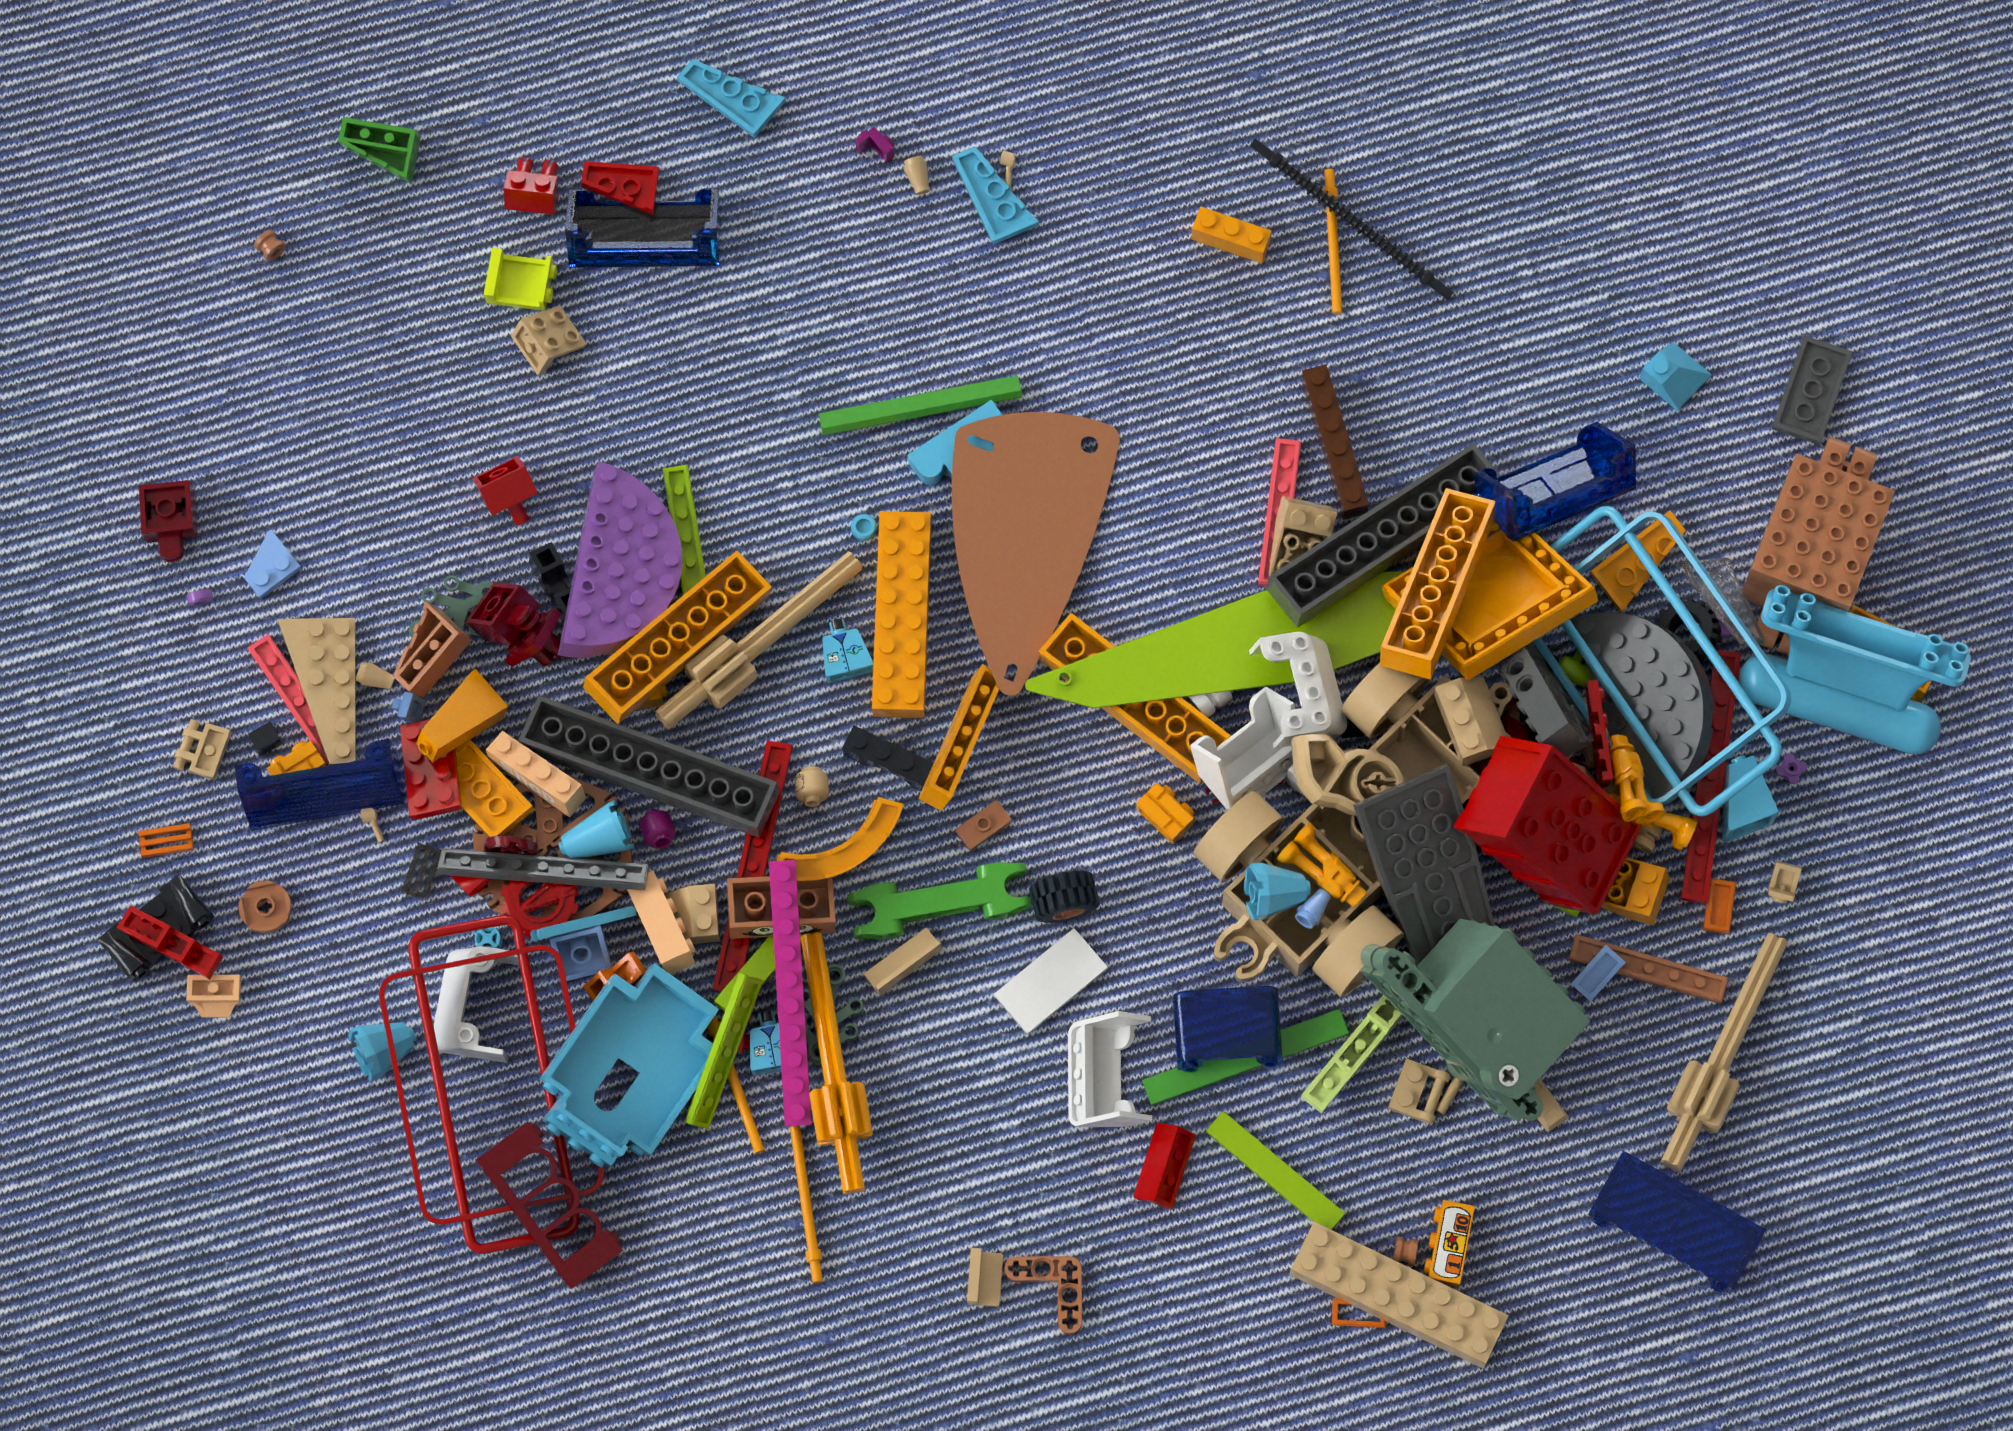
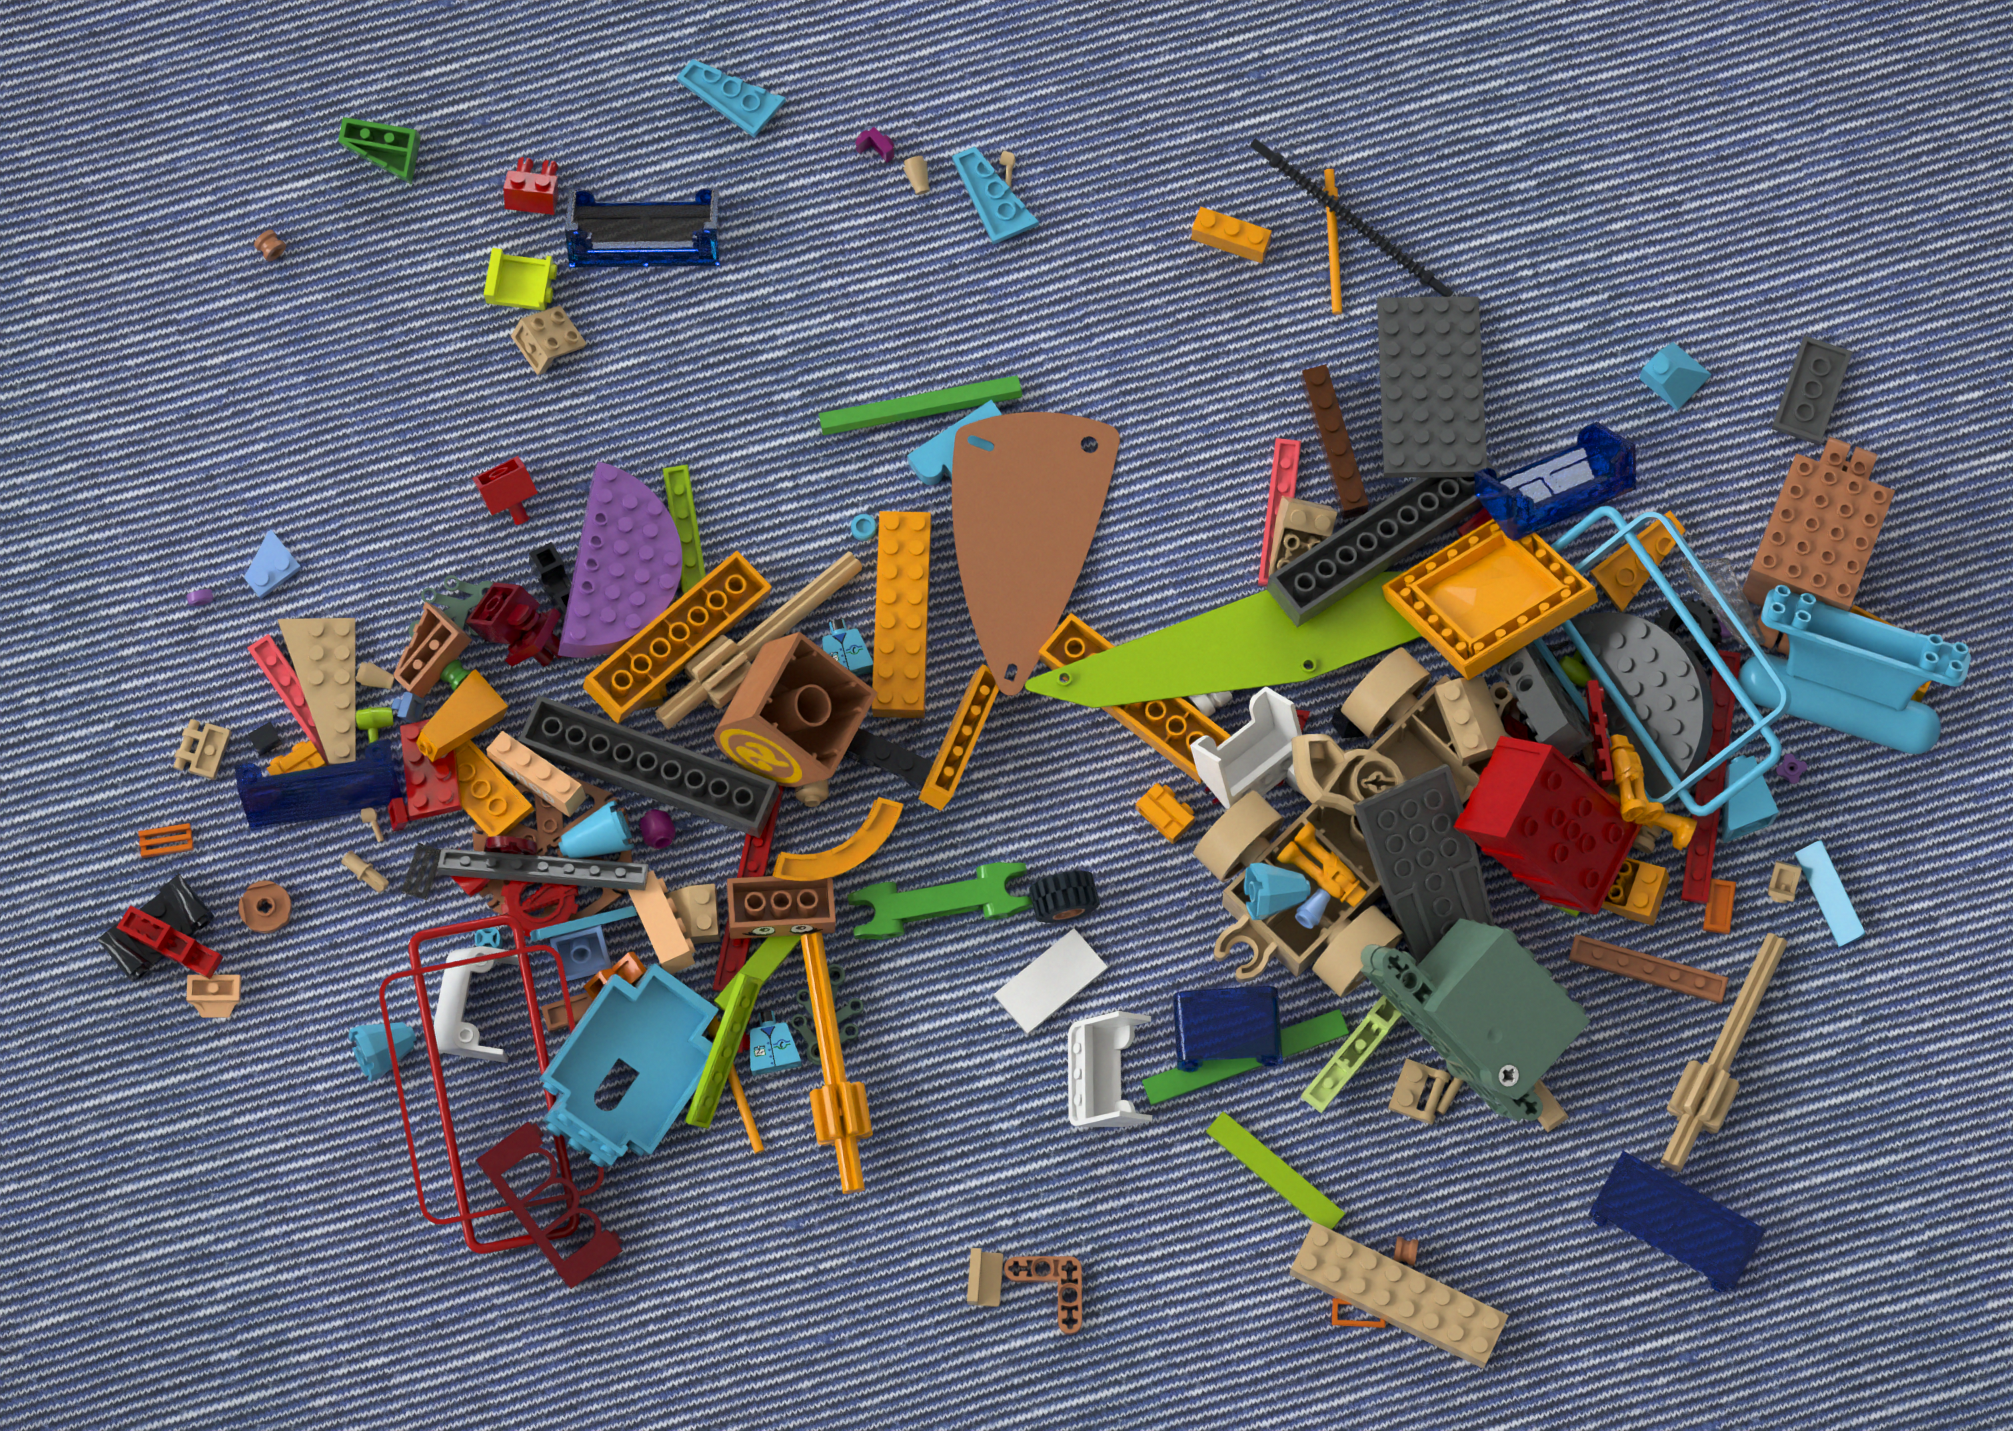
dark red brick [139,480,198,563] -> none
red wing [581,161,659,214] -> none
dark pink plate [769,860,811,1126] -> none
light orange bar [790,1125,823,1283] -> none
tan panel [864,927,942,996] -> none
nougat plate [955,800,1012,852] -> none
red panel [1133,1123,1196,1210] -> none
white windscreen [1249,632,1347,749] -> none
light orange brick [1380,488,1496,680] -> none
brick [1423,1200,1475,1288] -> none
light blue tile [1571,944,1626,1001] -> none
none -> tan axle [341,850,389,893]
none -> lime piece [355,707,393,751]
none -> red tile [387,797,411,832]
none -> bright green wheel [440,659,471,691]
none -> nougat tile [541,992,593,1033]
none -> nougat brick [714,632,877,787]
none -> dark grey plate [1377,296,1488,478]
none -> medium azure slope [1795,840,1865,947]

